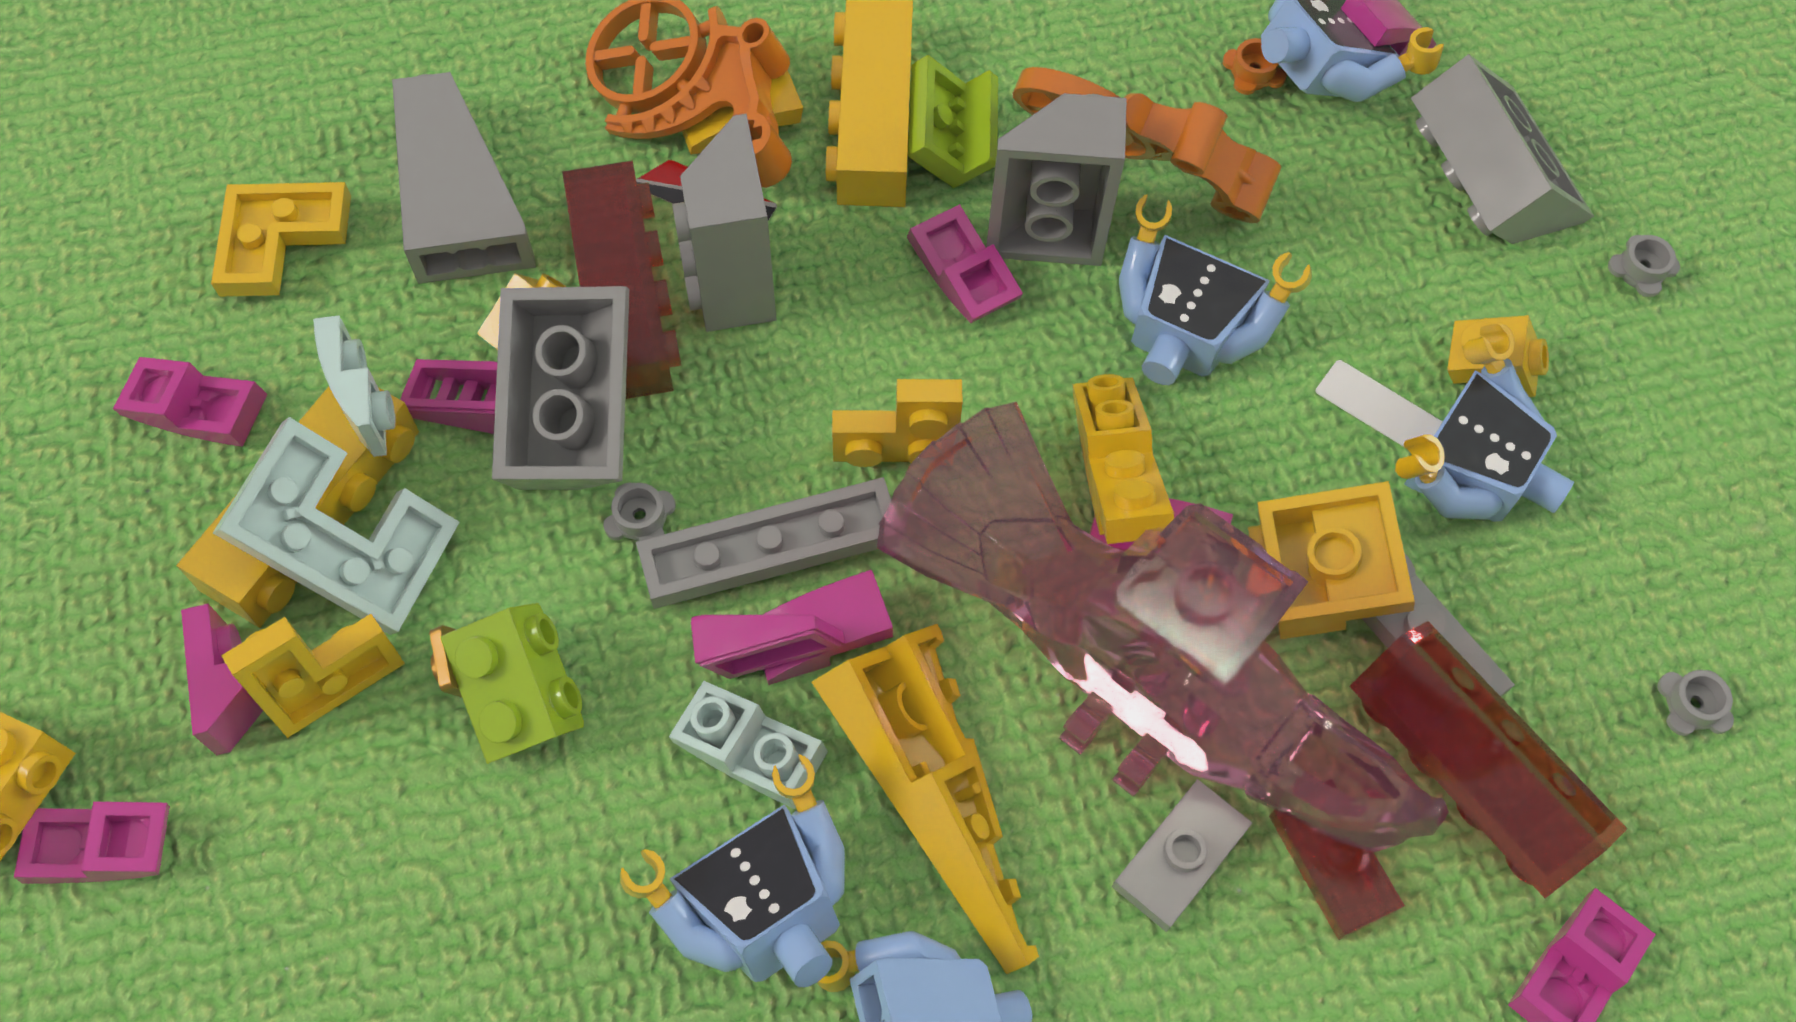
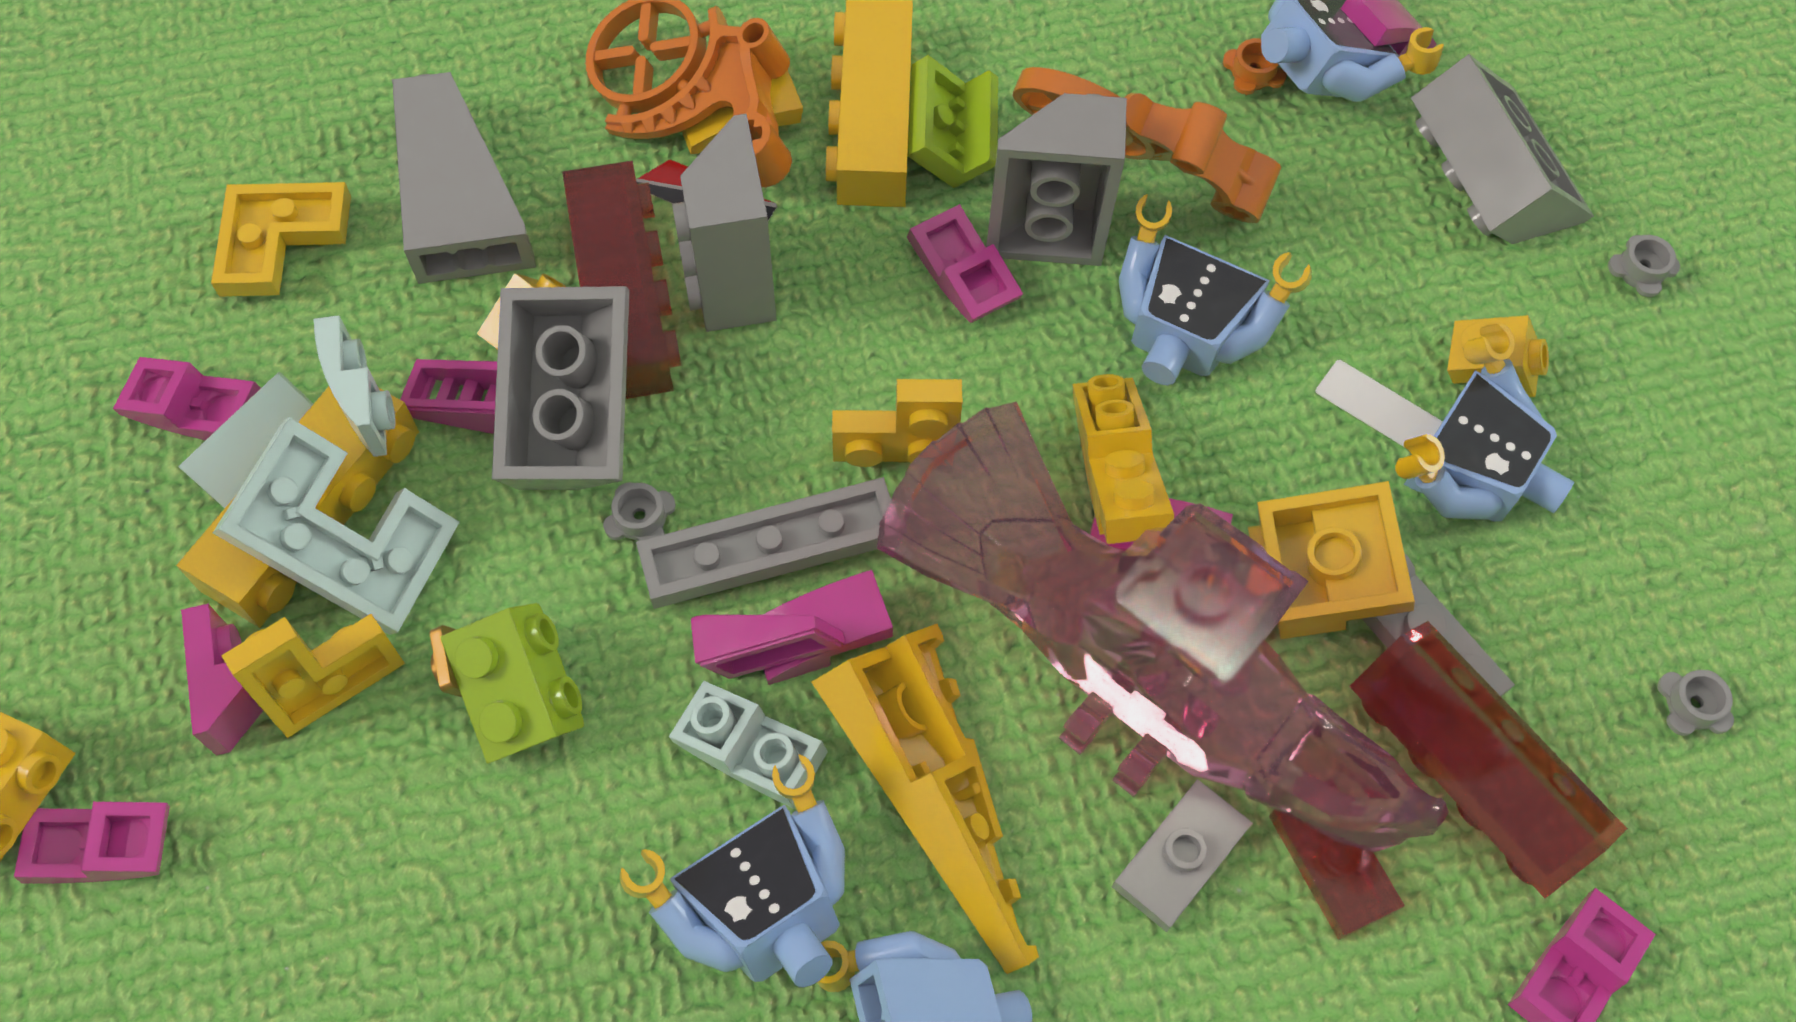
none -> light aqua slope [178,372,313,508]

